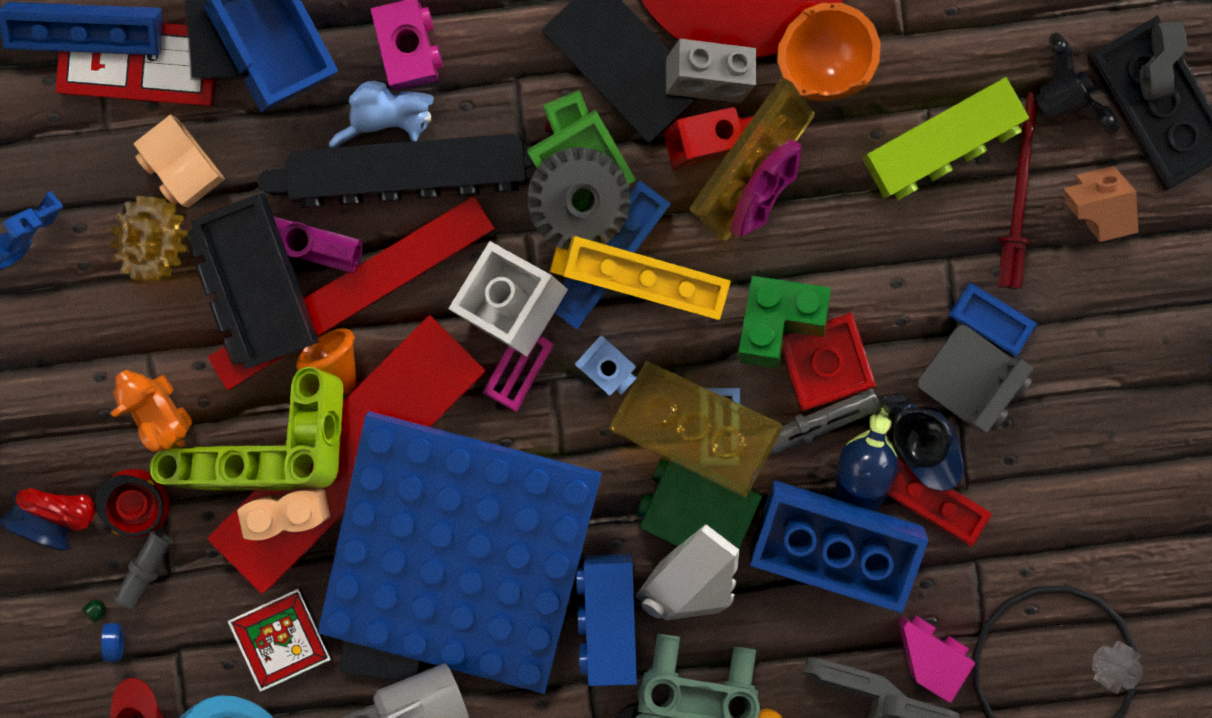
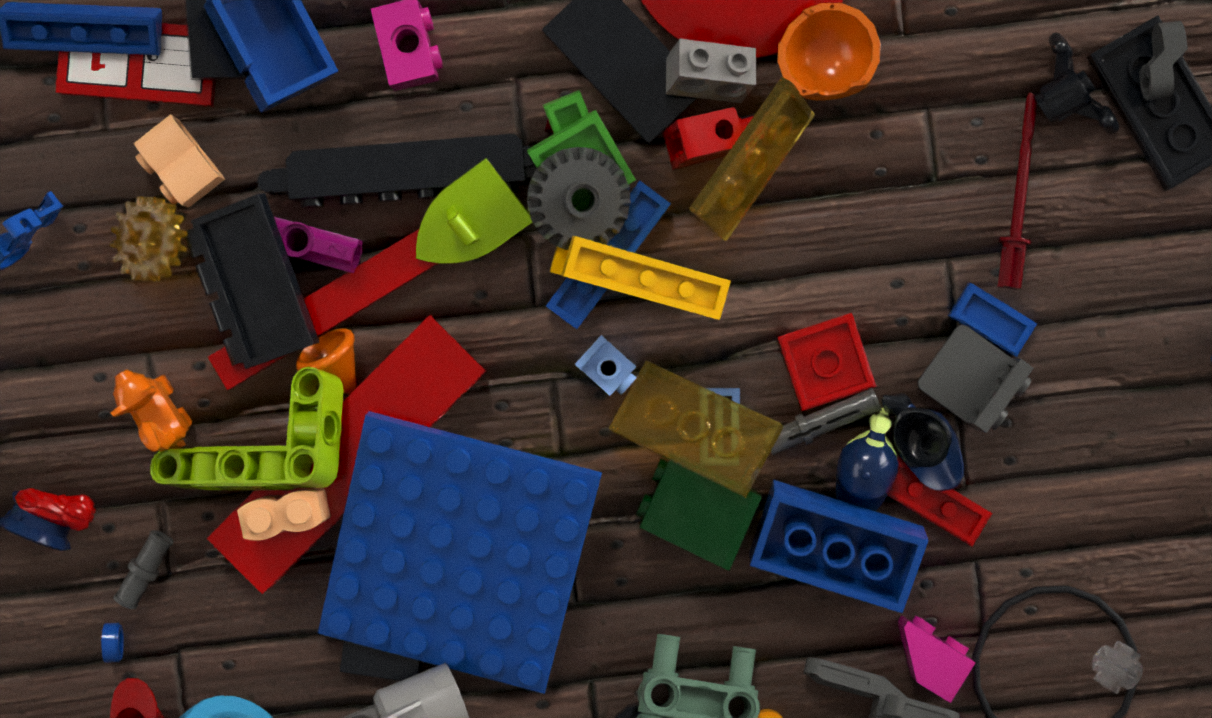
dark green piece [82,599,106,623] -> none
red piece [94,469,169,538] -> none
tile [228,587,333,692] -> none
light blue animal [329,81,434,148] -> none
white brick [448,241,568,357] -> none
dark pink tile [482,336,554,412] -> none
blue brick [577,554,637,686] -> none
white wedge [635,524,739,620] -> none
magenta tile [730,139,802,237] -> none
green brick [739,276,831,369] -> none
lime brick [862,77,1029,200] -> none
nougat brick [1064,166,1138,242] -> none
none -> lime shield [416,158,532,263]

